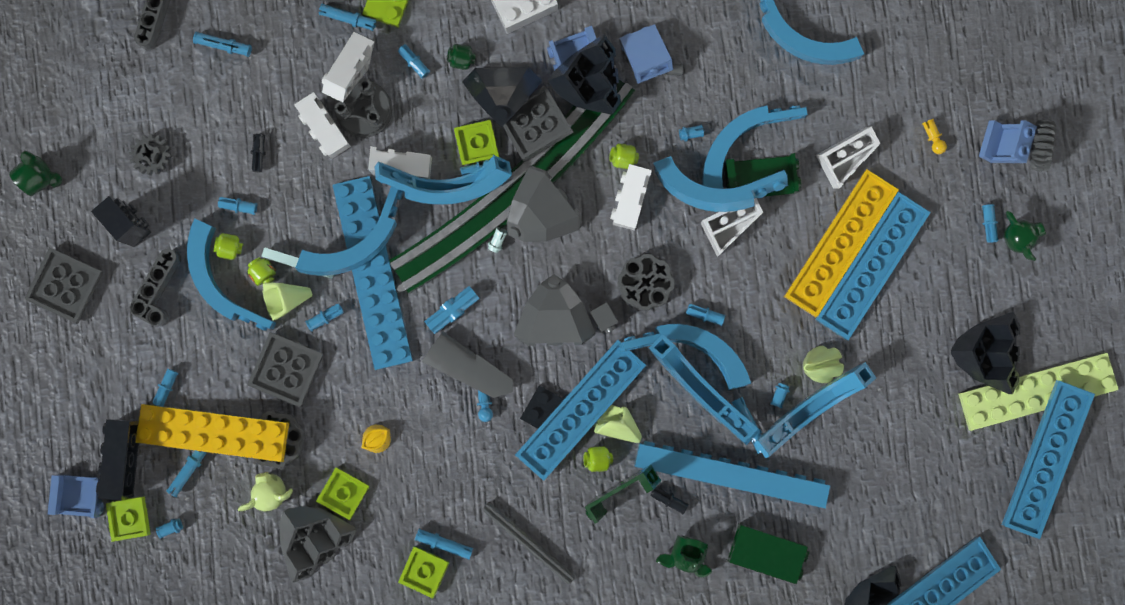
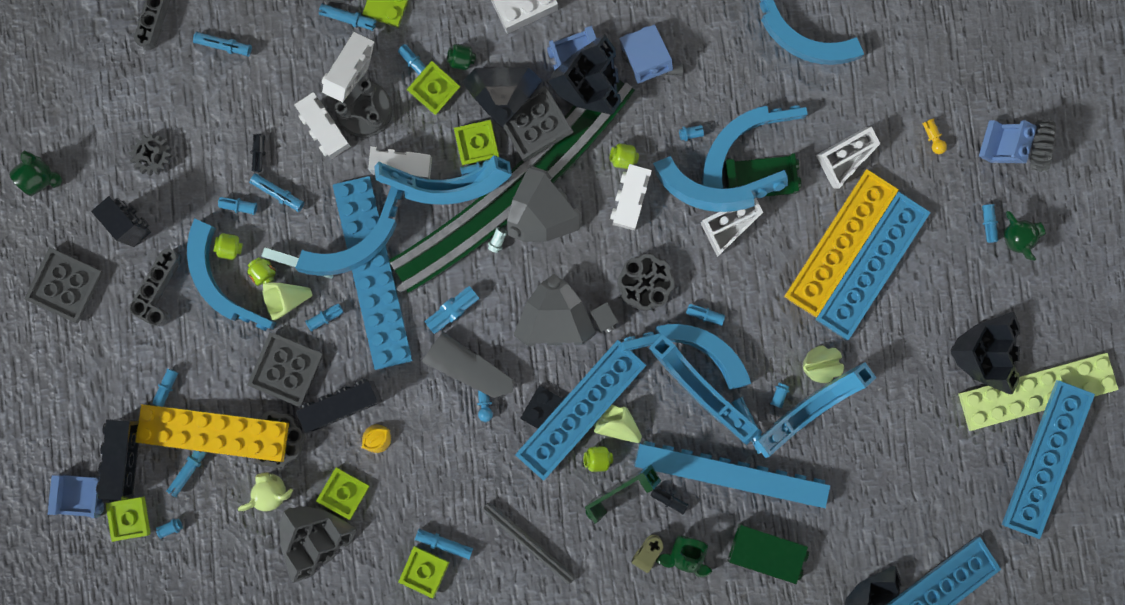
none -> dark azure pin [249,173,305,212]
none -> black brick [296,379,382,433]
none -> lime plate [406,61,460,115]
none -> olive piece [631,534,663,573]

